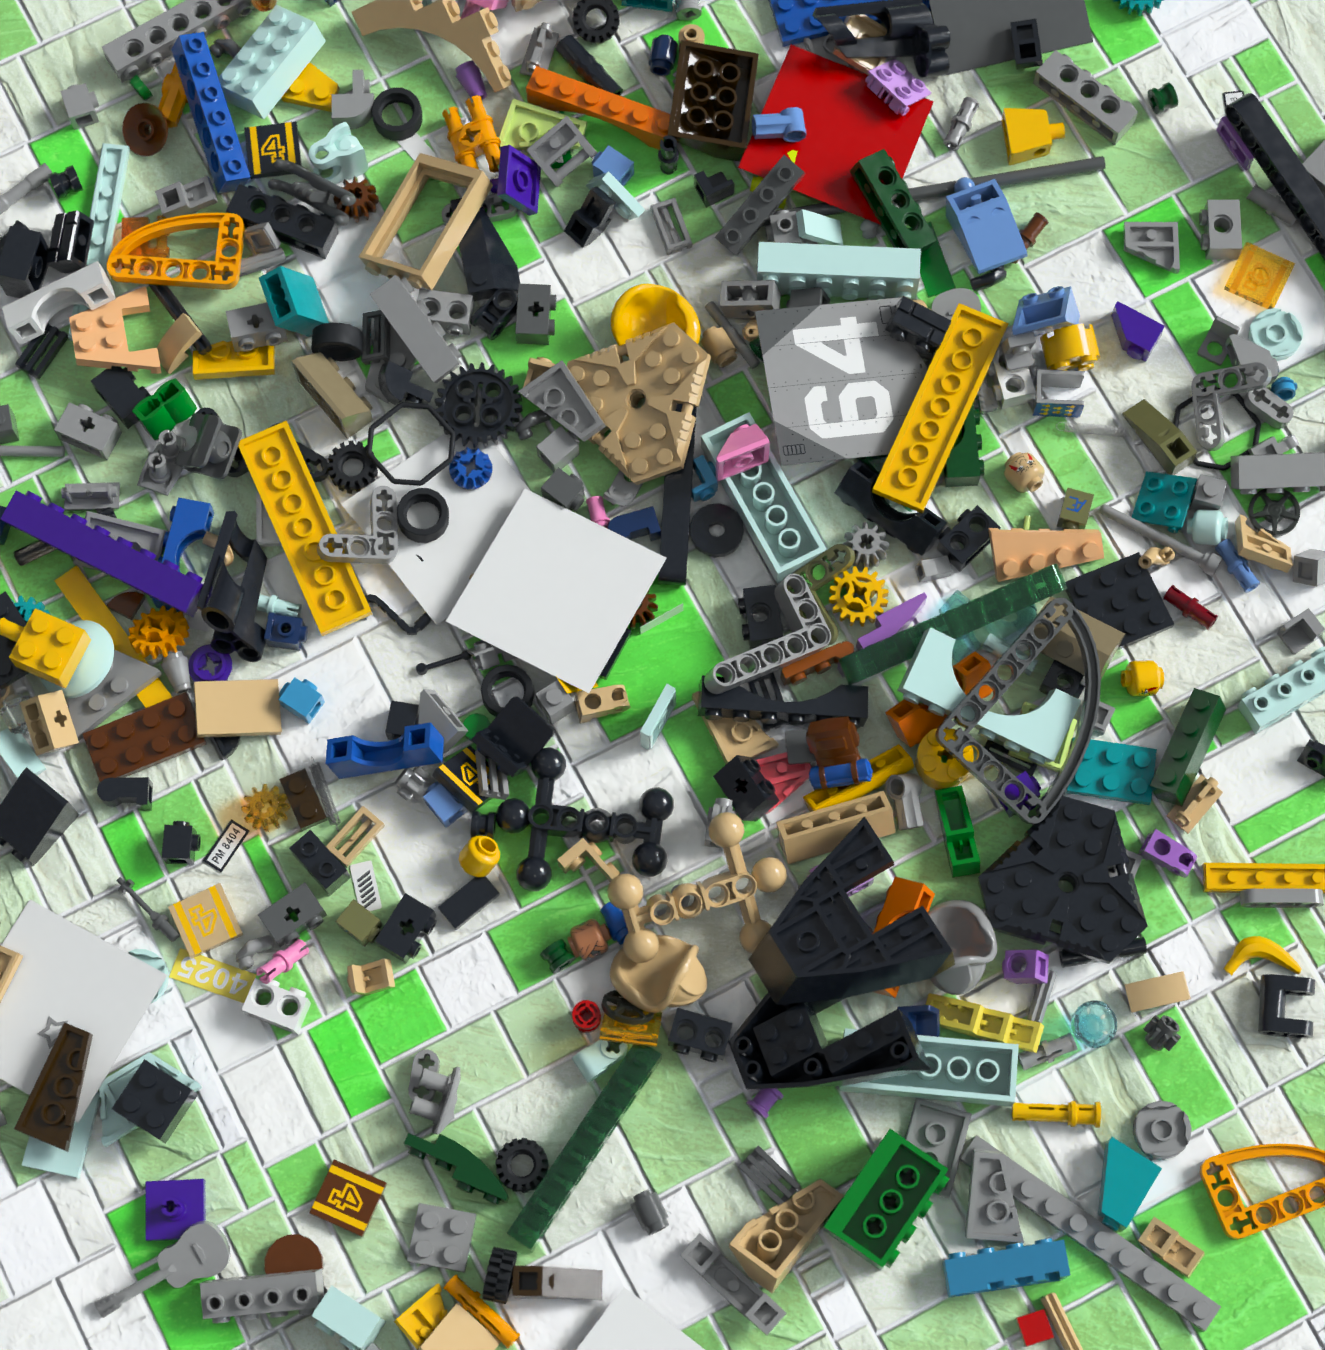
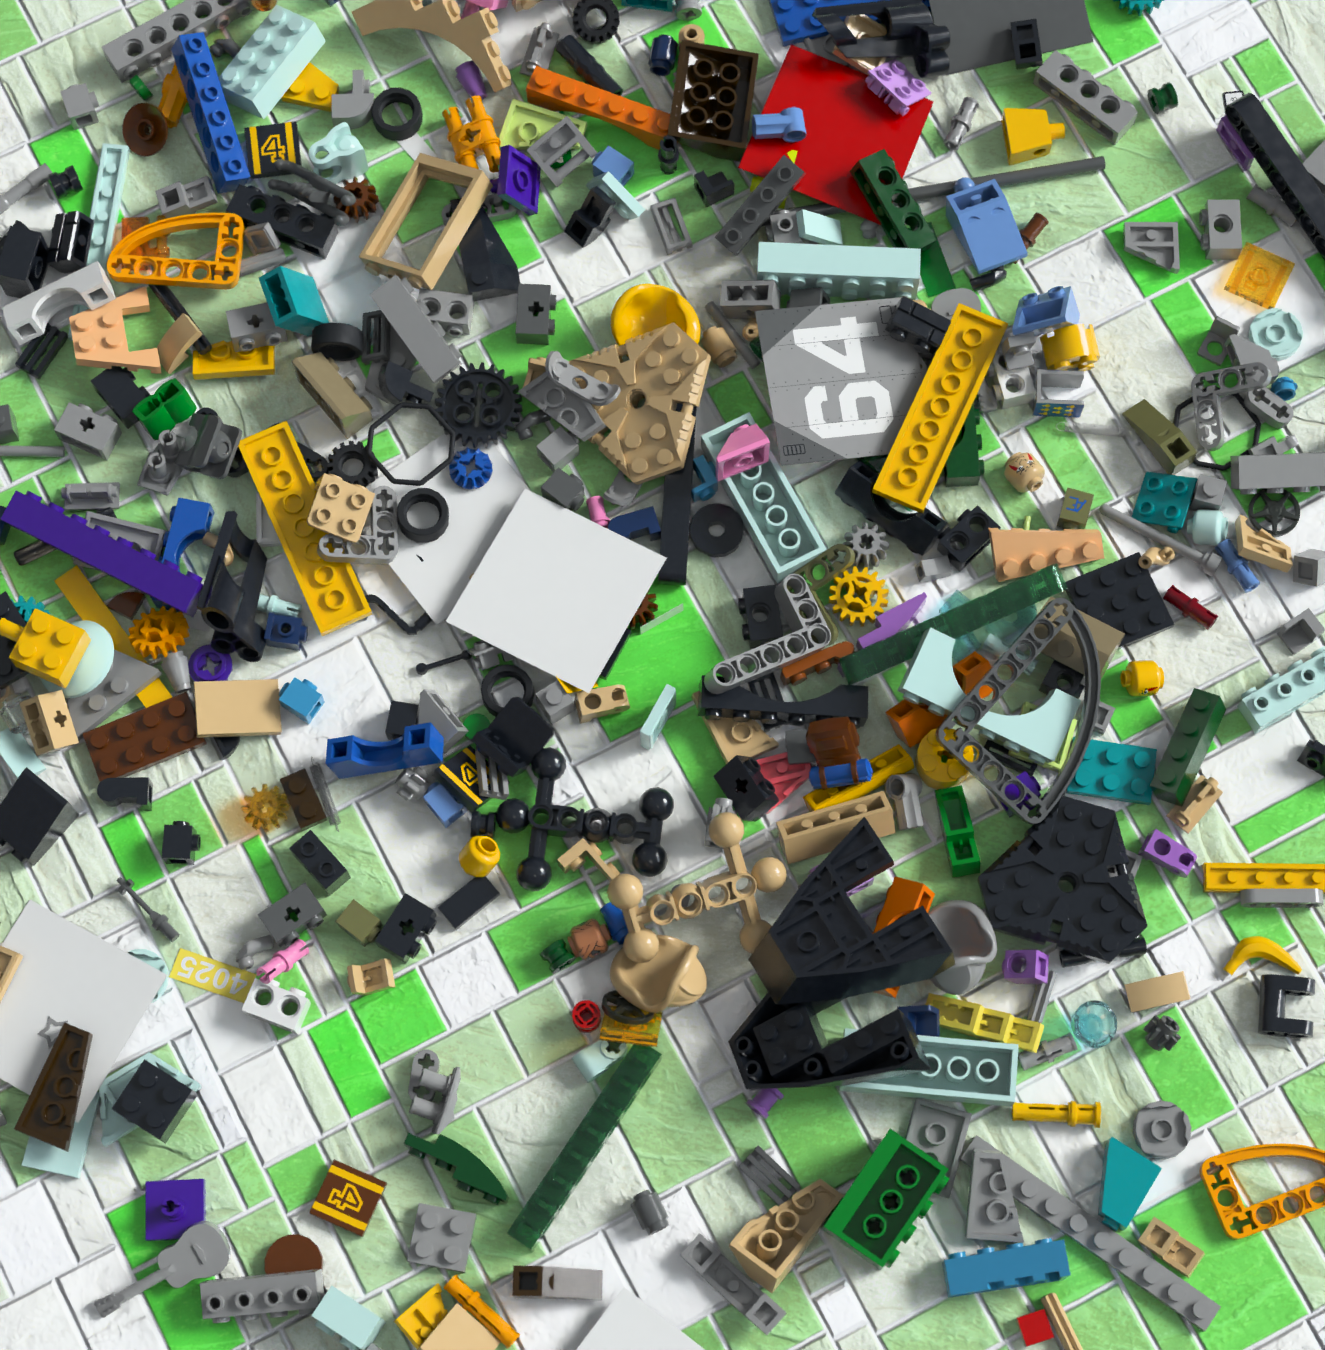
tan tile [168,883,243,959] -> none
sticker [203,819,250,873] -> none
tan tile [326,806,385,867] -> none
white sticker [350,860,382,911] -> none
black piece [470,287,517,340] -> none
black tyre [482,1247,517,1304] -> none
black tyre [495,1138,549,1193] -> none
black brick [668,1008,733,1063] -> none
dark purple slope [1111,301,1165,362] -> none
none -> tan bracket [307,473,375,543]
none -> light grey piece [545,351,621,406]

